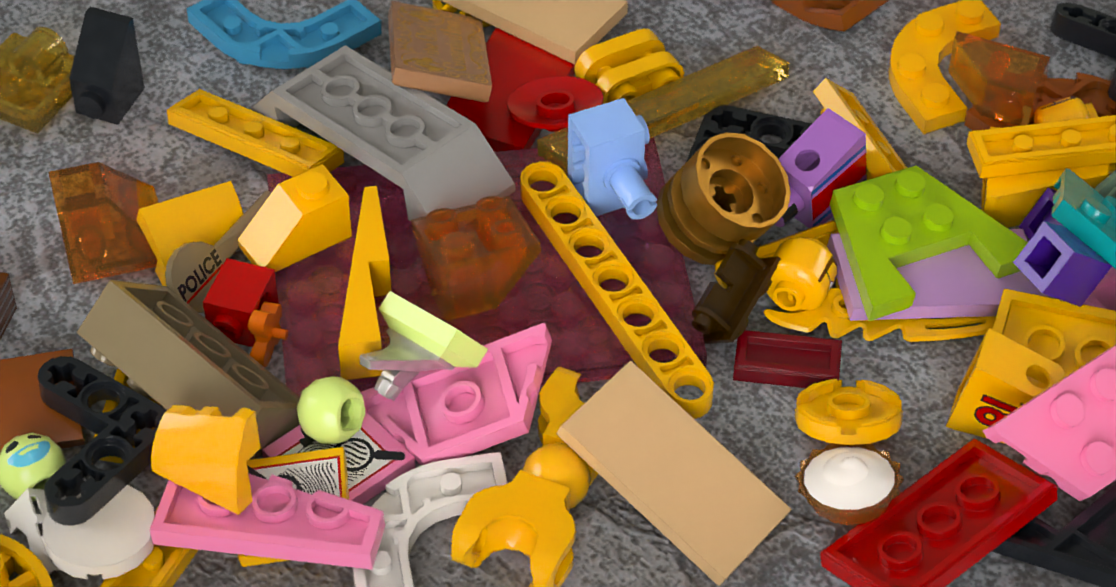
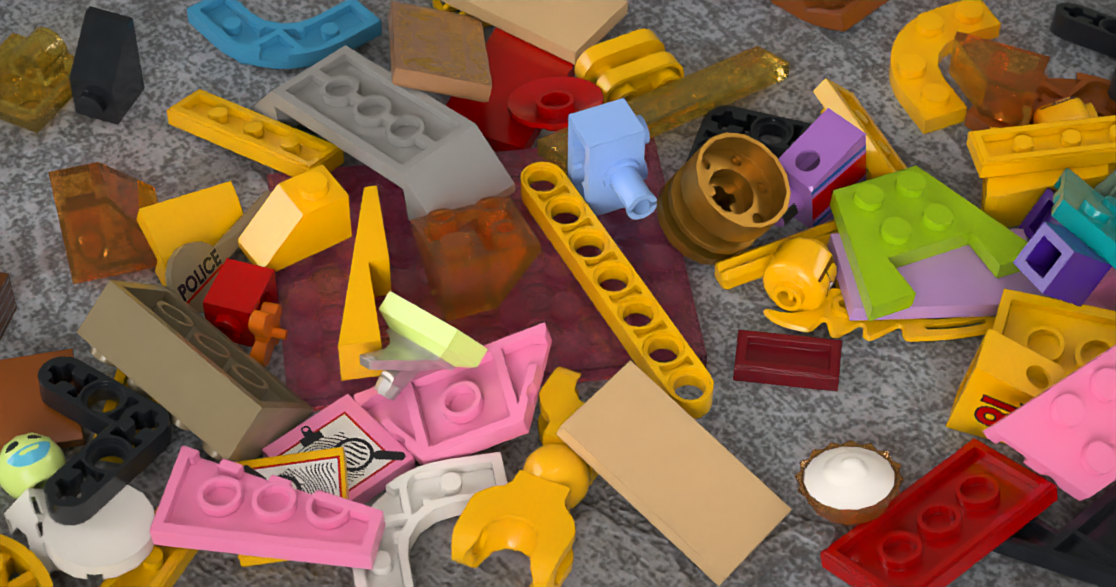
yellow slope [151,405,261,515] -> none
yellowish green piece [296,376,366,445] -> none
dark brown hinge [691,239,781,344] -> none
yellow tile [795,379,903,445] -> none

